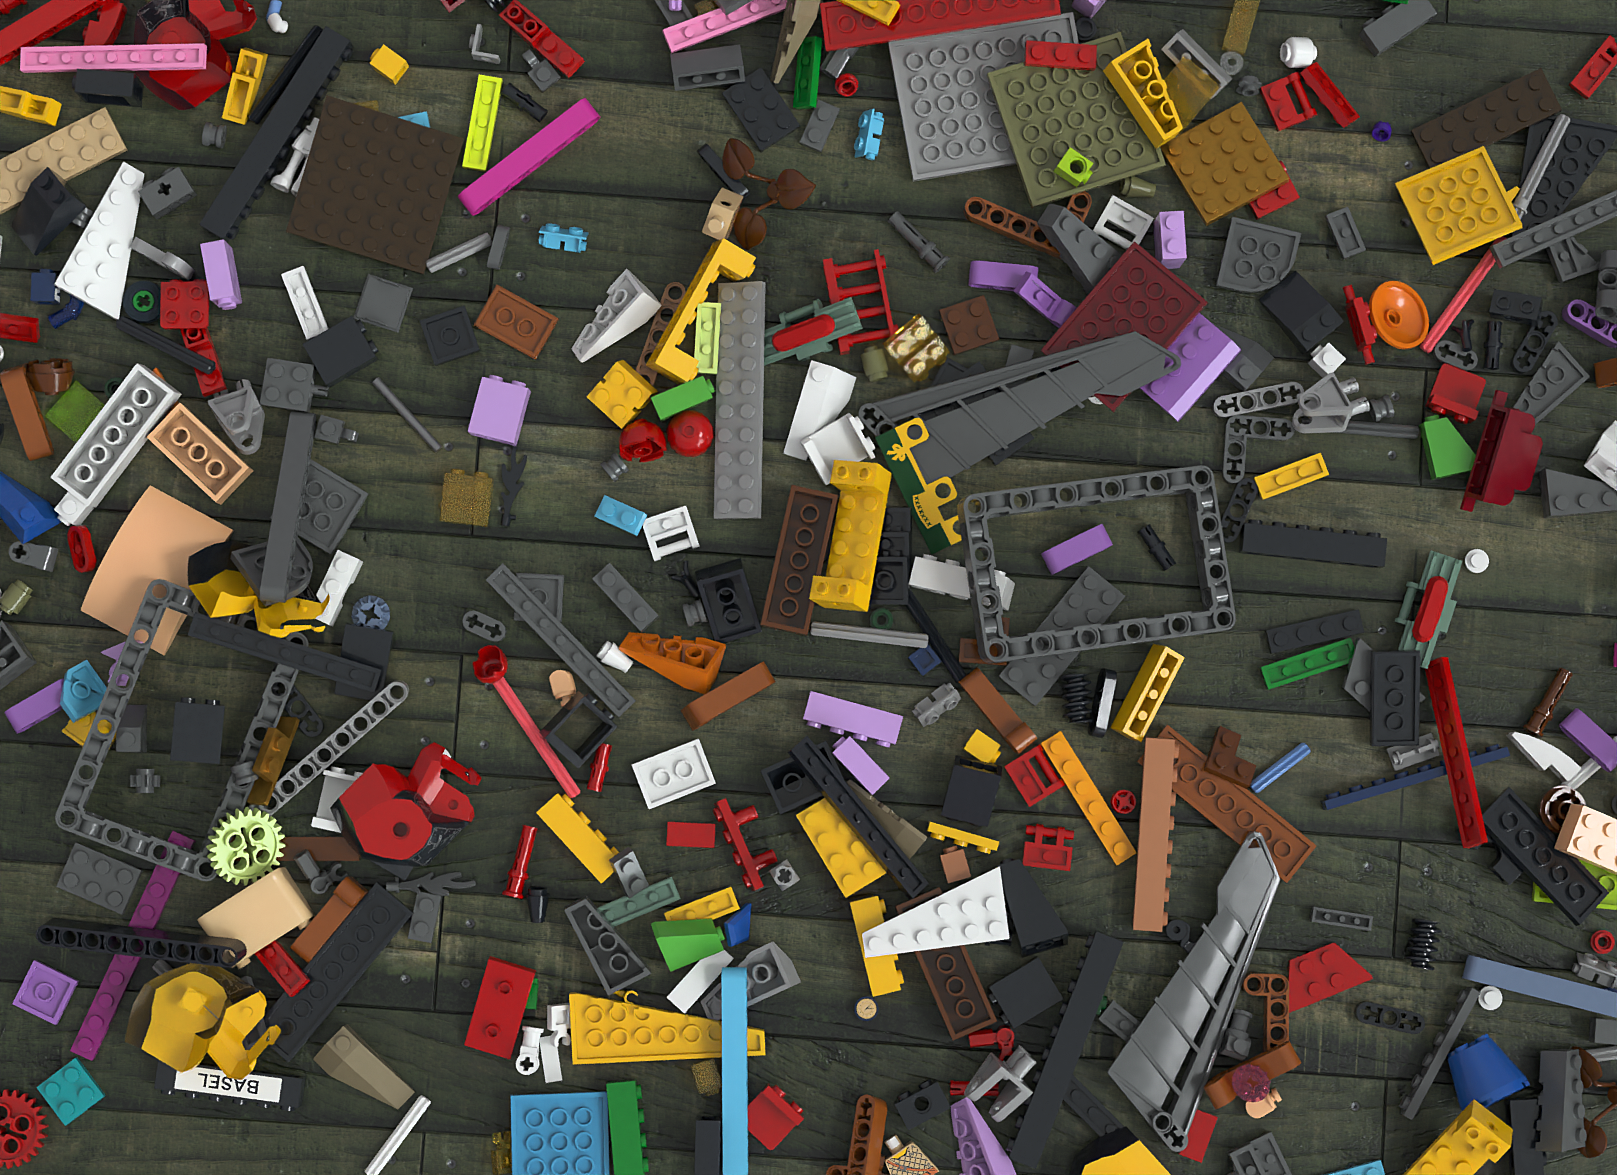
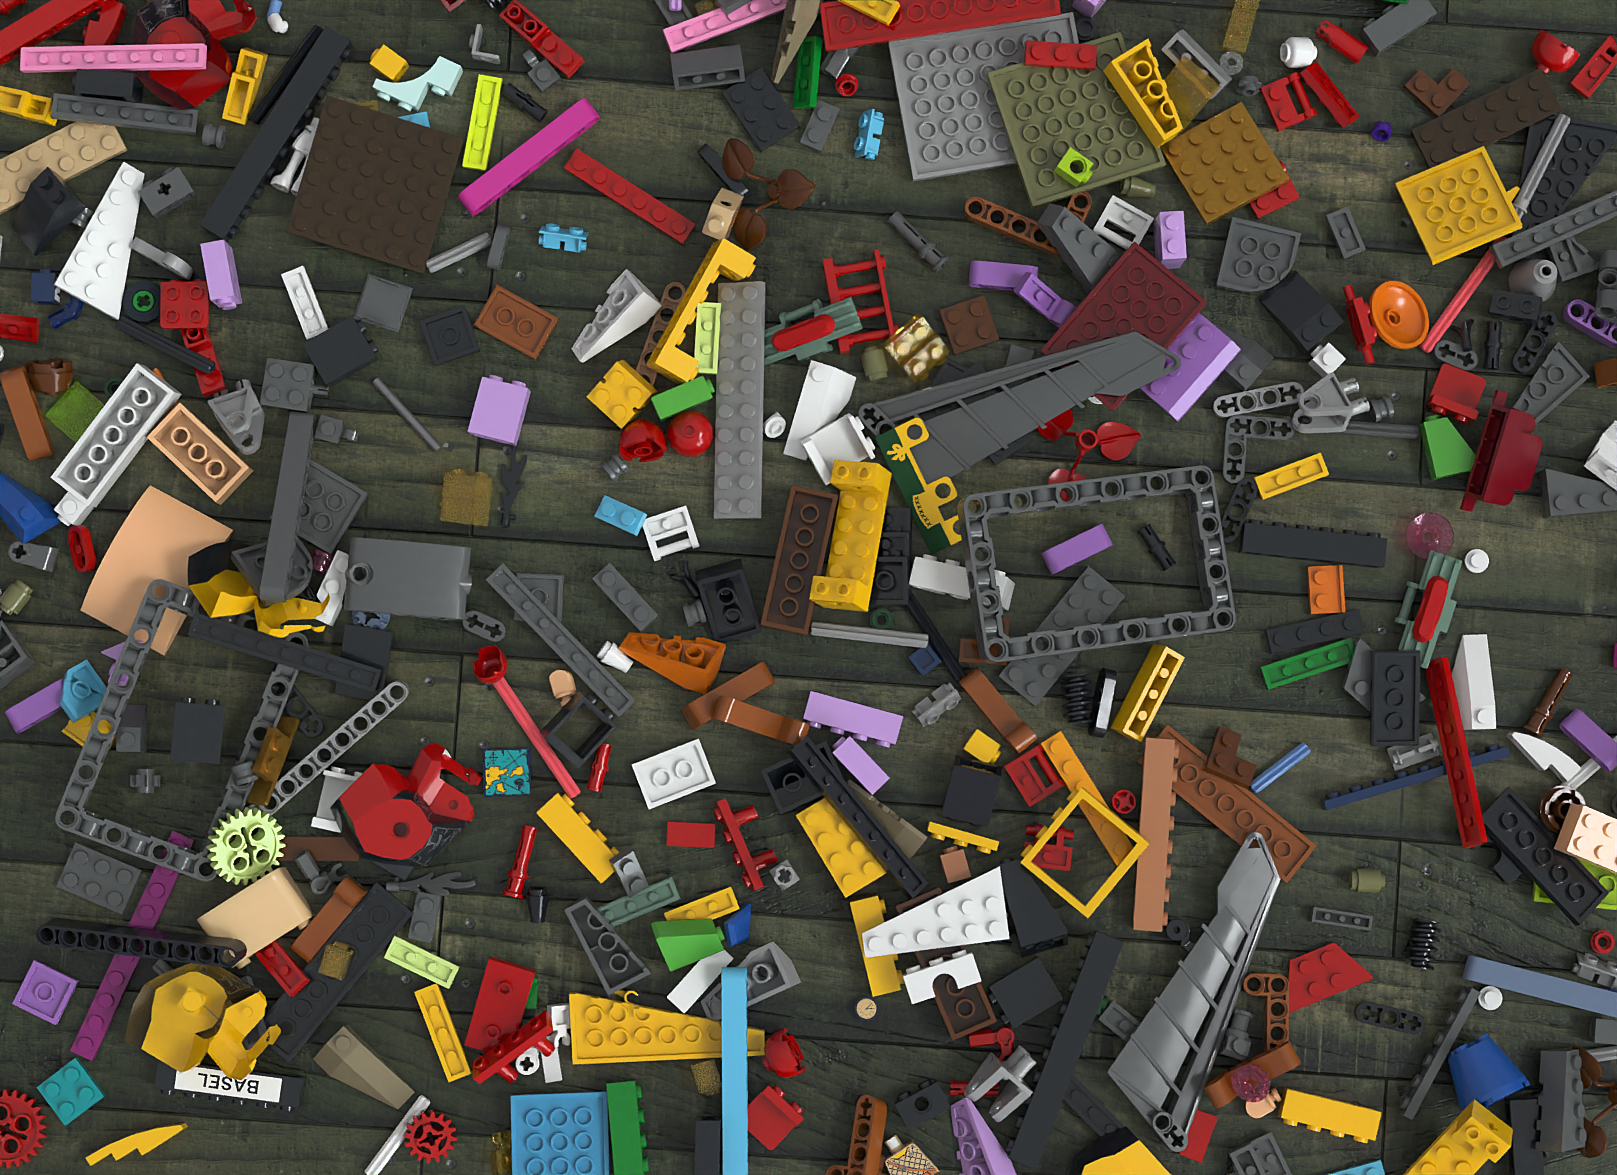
none -> dark grey plate [51,93,198,135]
none -> yellow slope [86,1123,188,1166]
none -> clear pink wheel [312,548,334,574]
none -> clear yellow brick [318,941,353,980]
none -> dark grey panel [344,537,472,621]
none -> light aqua arch [373,56,463,112]
none -> yellowish green plate [384,935,460,989]
none -> red gear [404,1109,457,1164]
none -> yellow plate [414,983,472,1082]
none -> red plate [472,1010,555,1084]
none -> tile [483,748,532,797]
none -> red plate [564,149,696,245]
none -> dark orange beam [713,695,810,745]
none -> red cylinder [762,1028,806,1078]
none -> white plate [763,412,786,438]
none -> white arch [902,950,981,1004]
none -> yellow window [1020,787,1150,918]
none -> red plant [1037,409,1141,509]
none -> yellow brick [1277,1087,1382,1143]
none -> orange plate [1307,565,1345,614]
none -> red piece [1316,21,1369,65]
none -> olive brick [1349,868,1385,893]
none -> reddish brown plate [1403,68,1471,118]
none -> clear pink dish [1406,512,1454,560]
none -> white wedge [1452,634,1496,730]
none -> light grey cone [1508,258,1557,302]
none -> red cylinder [1531,30,1580,74]

